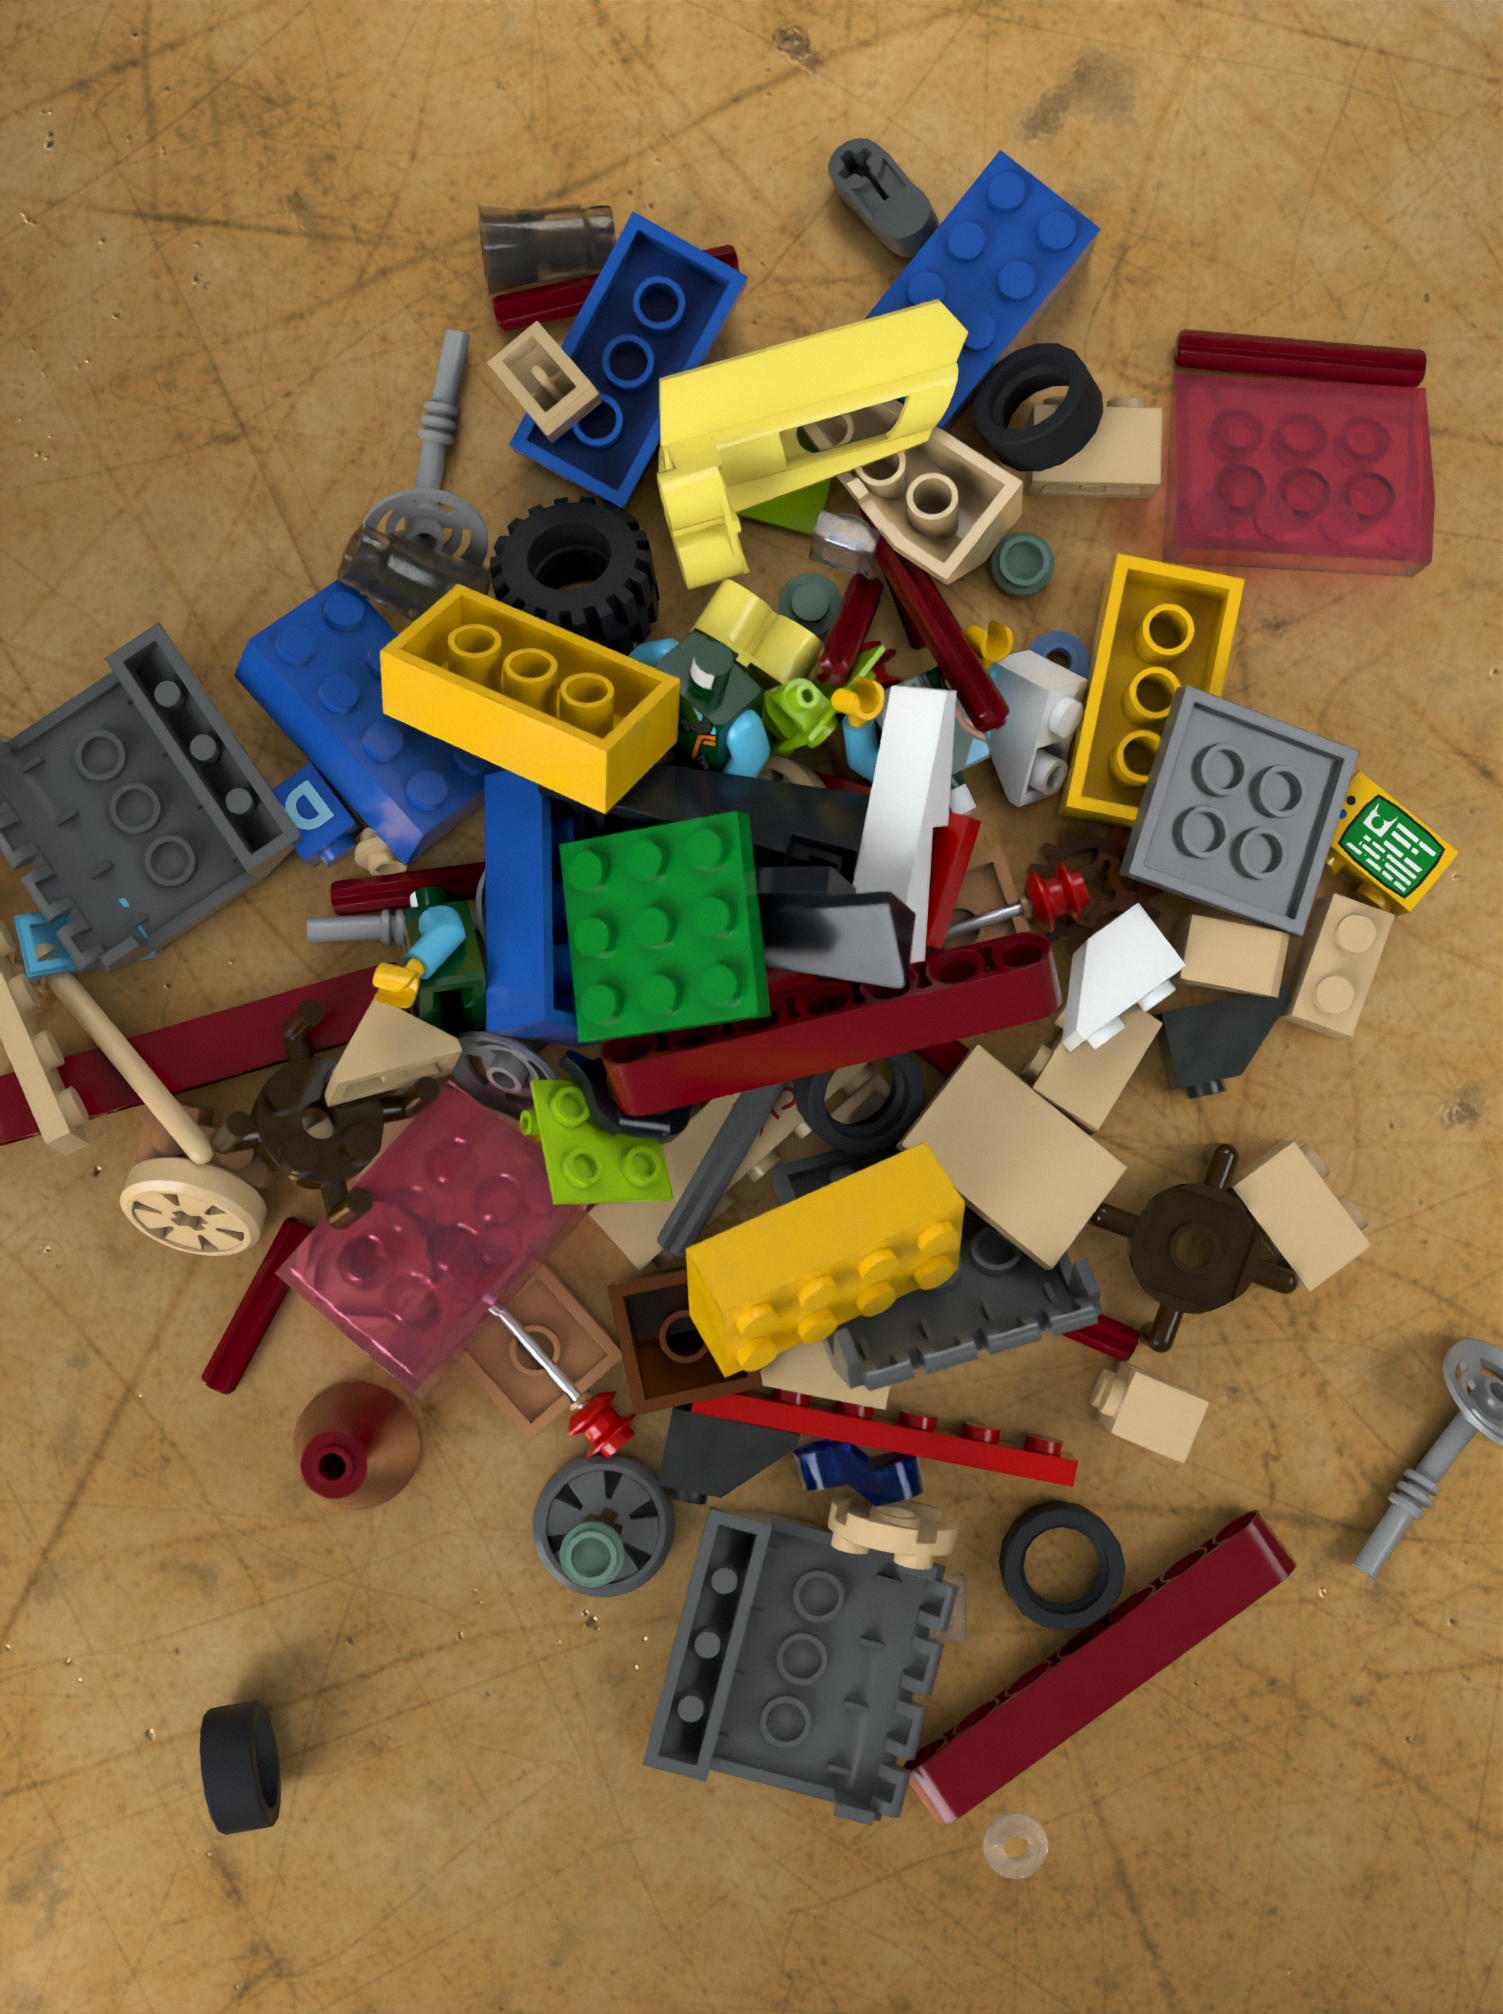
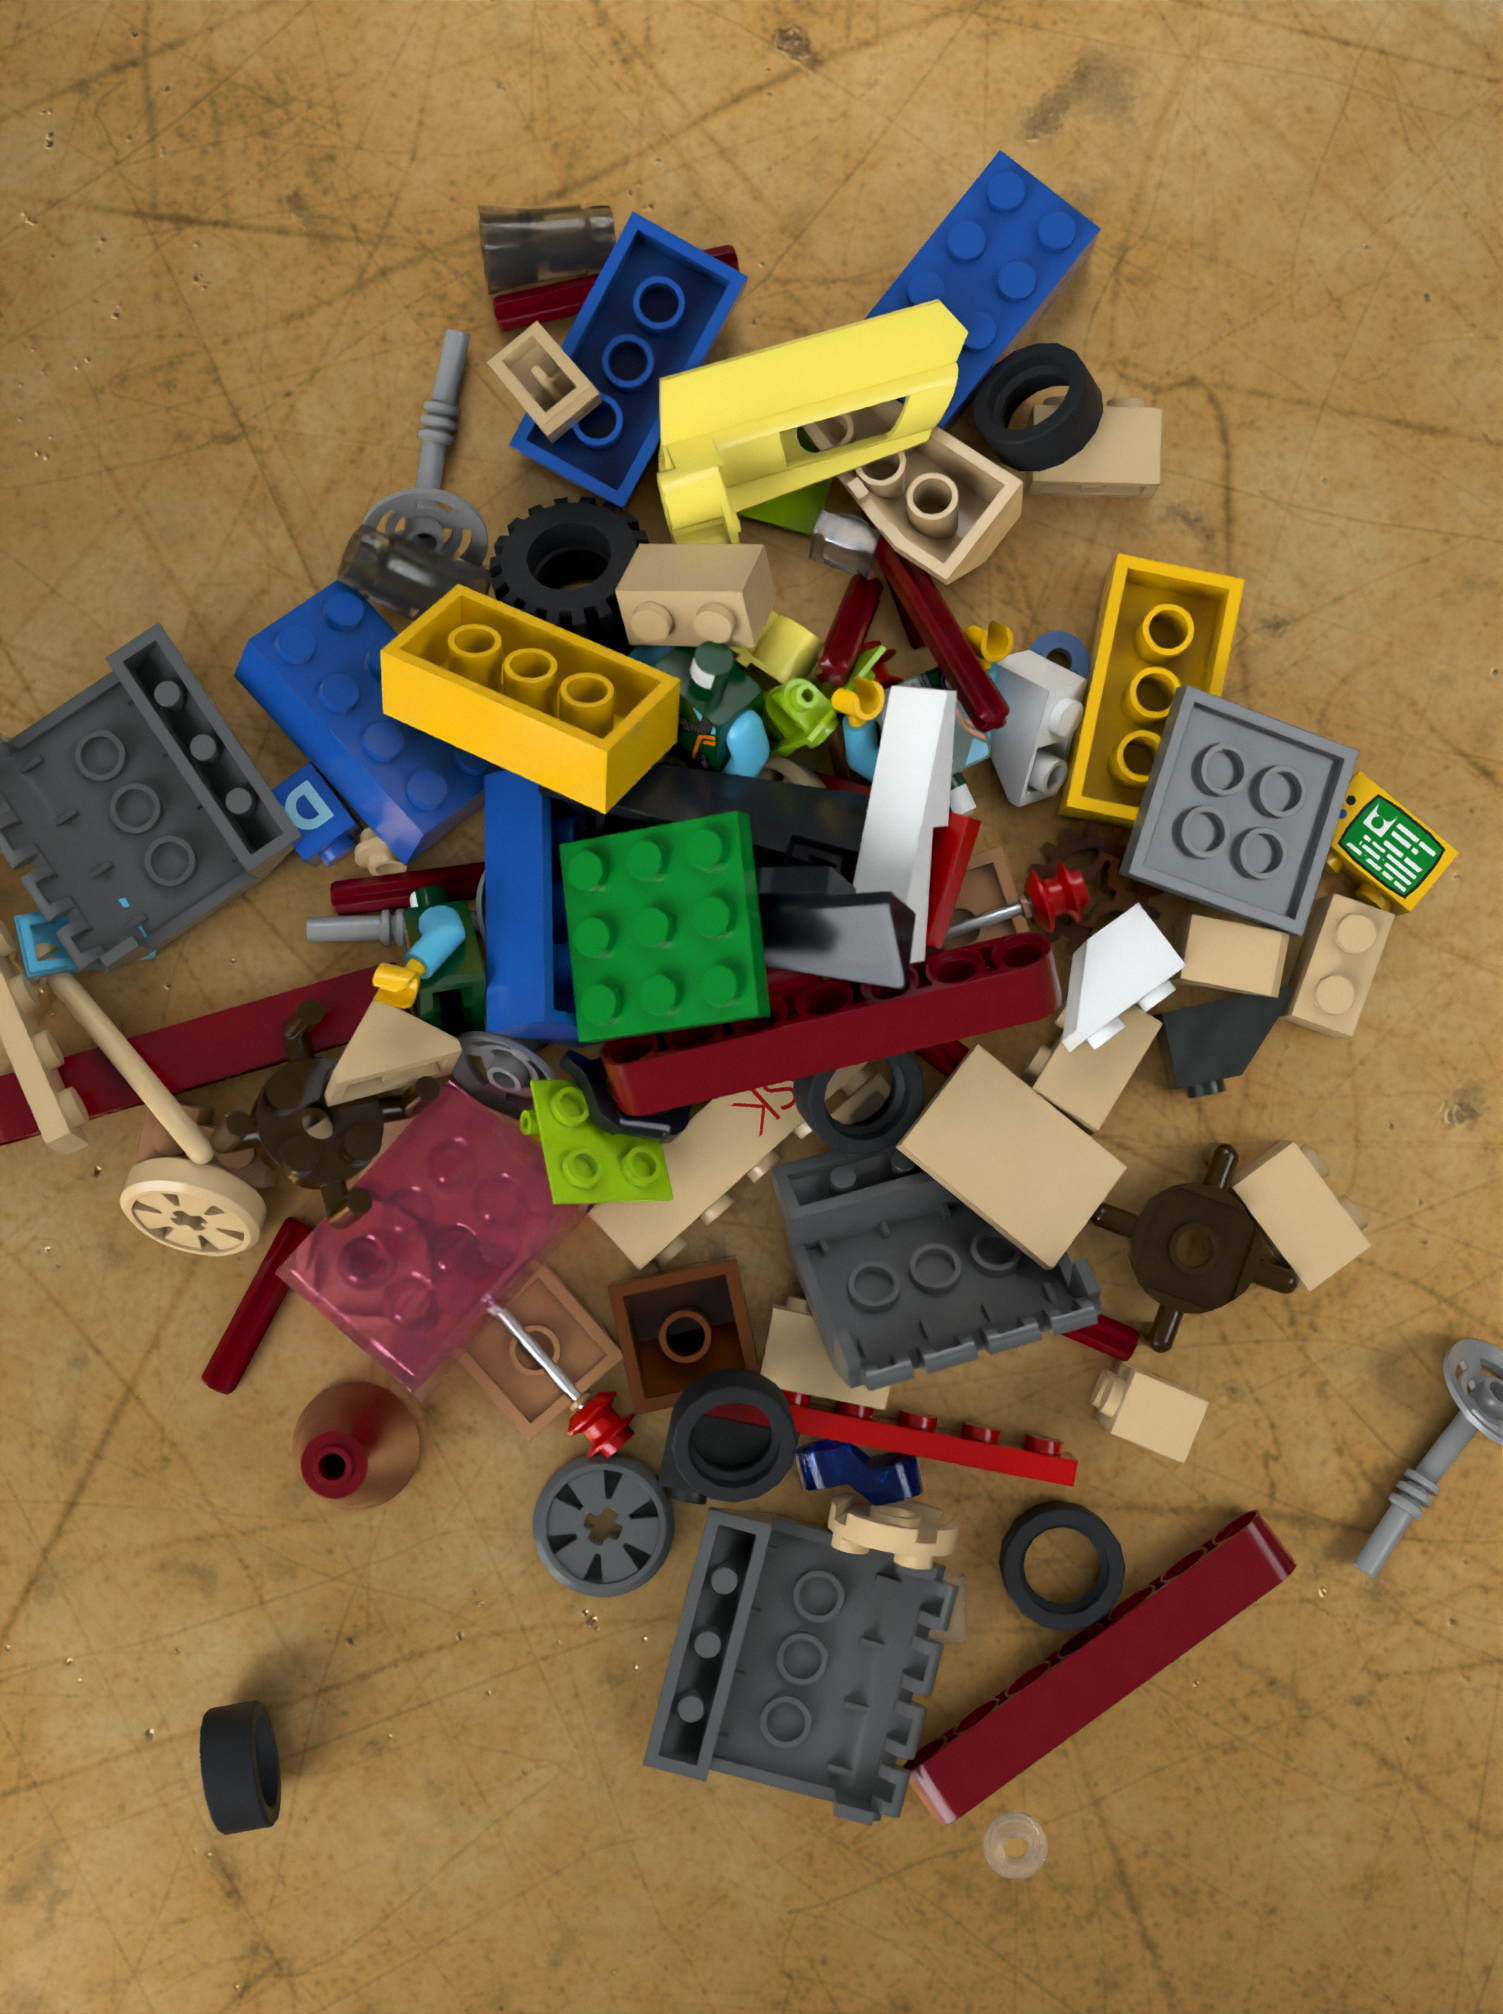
sand green plate [559,1521,625,1588] -> none
dark grey axle [657,1081,788,1257] -> none
yellow brick [686,1142,965,1378] -> none
sand green plate [778,573,842,636] -> none
dark grey piece [828,138,939,257] -> none
sand green plate [990,532,1054,597] -> none
clear pink slope [1162,373,1435,577] -> none
dark red axle [1174,329,1427,387] -> none
none -> tan brick [615,544,777,647]
none -> black tyre [670,1367,797,1503]

